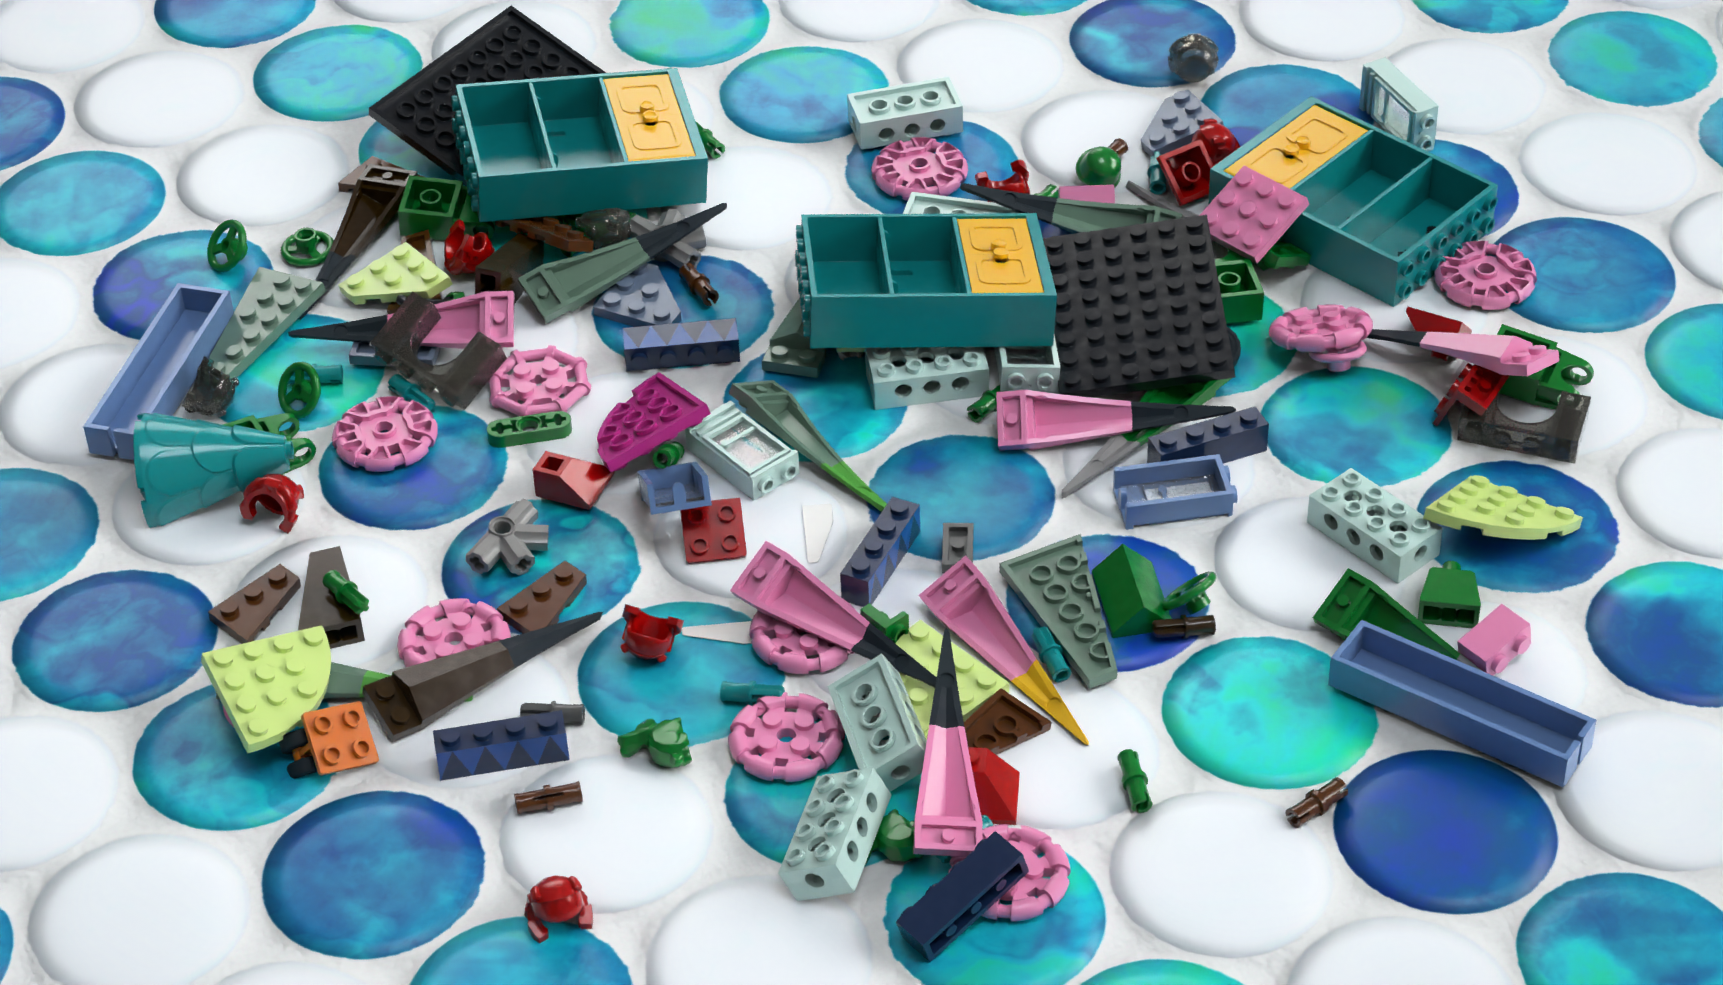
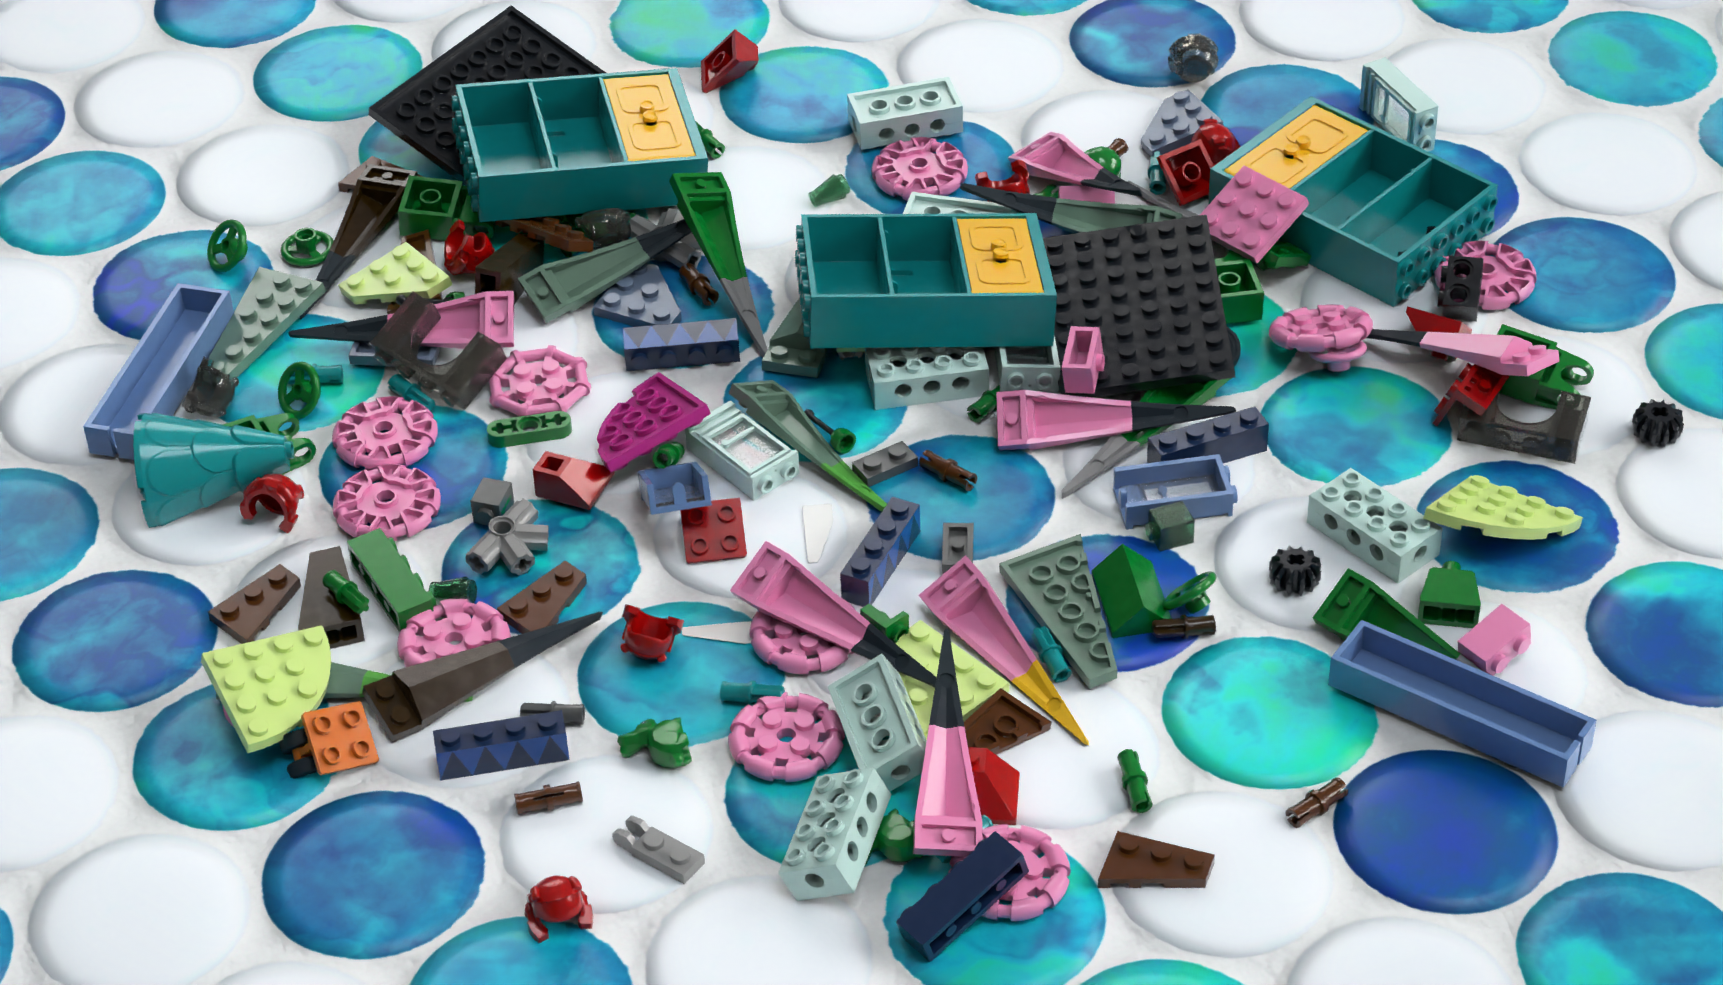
none -> bright pink plate [333,464,441,541]
none -> green brick [347,528,437,633]
none -> clear green cone [429,576,477,603]
none -> dark grey brick [470,477,514,526]
none -> light grey hinge [612,815,705,884]
none -> green plate [669,172,767,357]
none -> red slope [701,29,759,93]
none -> green hinge [804,409,856,454]
none -> clear green cone [808,174,850,207]
none -> dark grey plate [852,441,918,487]
none -> reddish brown pin [919,450,977,491]
none -> bright pink plate [1008,132,1142,197]
none -> bright pink brick [1062,326,1105,394]
none -> reddish brown wing [1098,831,1215,888]
none -> clear green brick [1145,501,1195,552]
none -> black gear [1269,545,1321,596]
none -> black brick [1437,255,1483,322]
none -> black gear [1632,399,1684,447]

